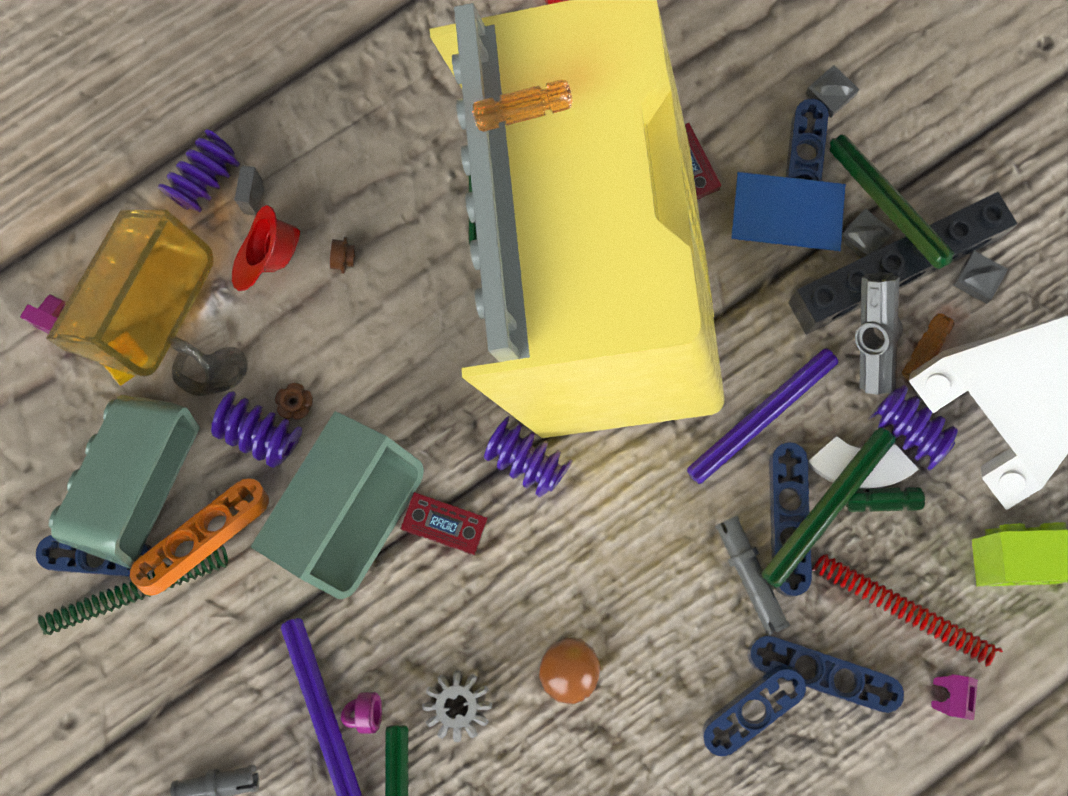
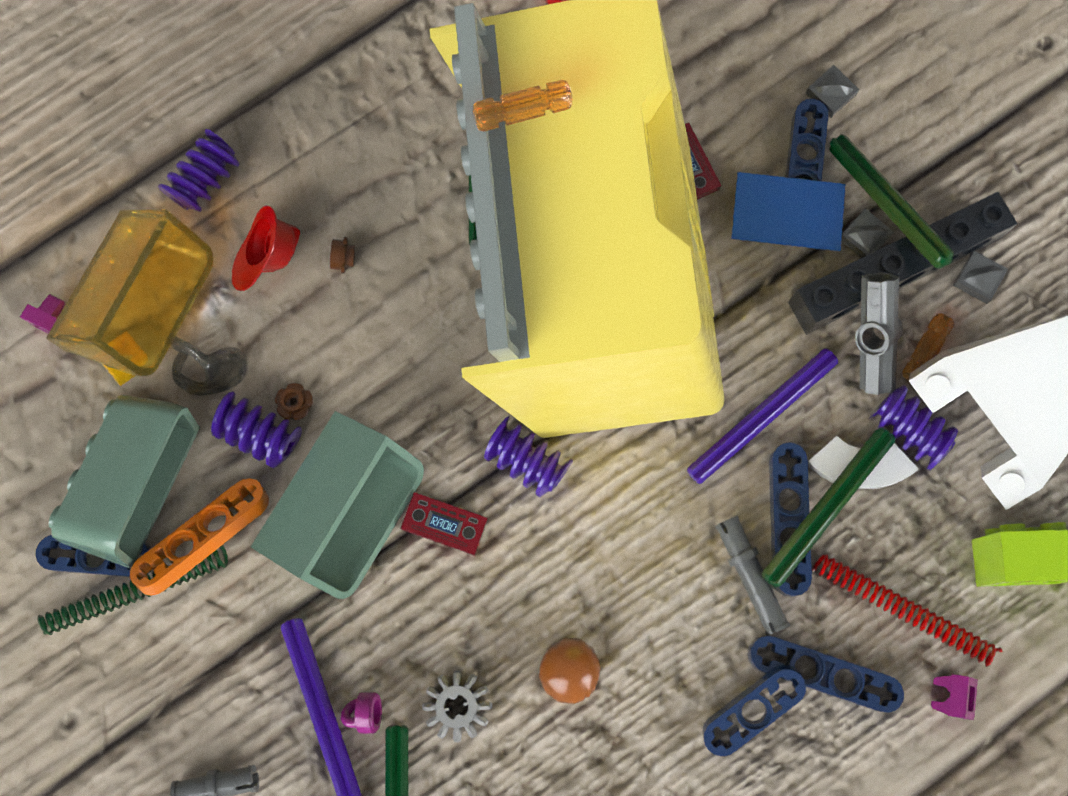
dark grey tile [234,166,265,216] -> none
dark green axle [846,487,925,512] -> none

